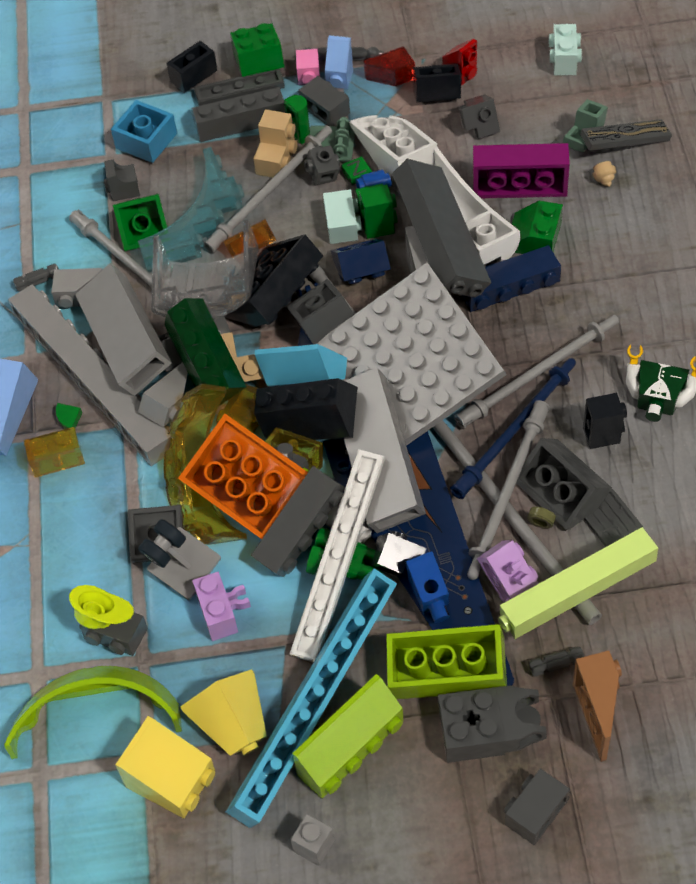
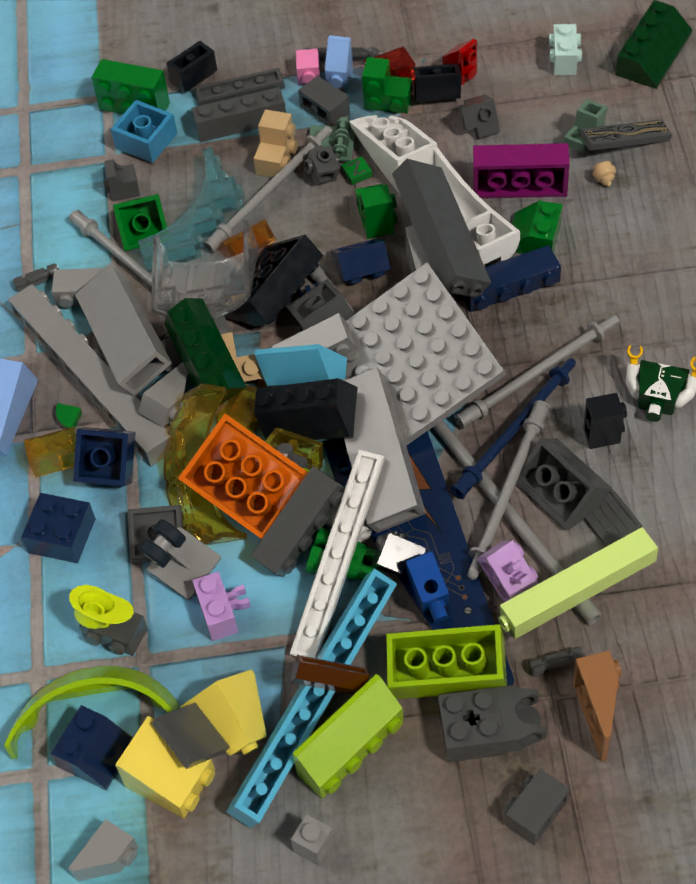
green brick [230,23,285,77] -> none
green brick [284,95,310,145] -> none
light aqua brick [323,189,362,244] -> none
blue brick [356,169,392,189] -> none
olive tile [527,507,556,529] -> none
none -> dark blue brick [21,493,96,564]
none -> dark blue slope [50,705,133,791]
none -> light grey slope [68,819,138,881]
none -> dark blue brick [73,427,136,486]
none -> green brick [91,59,170,114]
none -> dark grey tile [152,703,230,769]
none -> light grey slope [271,313,357,356]
none -> reddish brown piece [290,655,370,695]
none -> green brick [362,57,413,114]
none -> dark green slope [615,0,693,89]

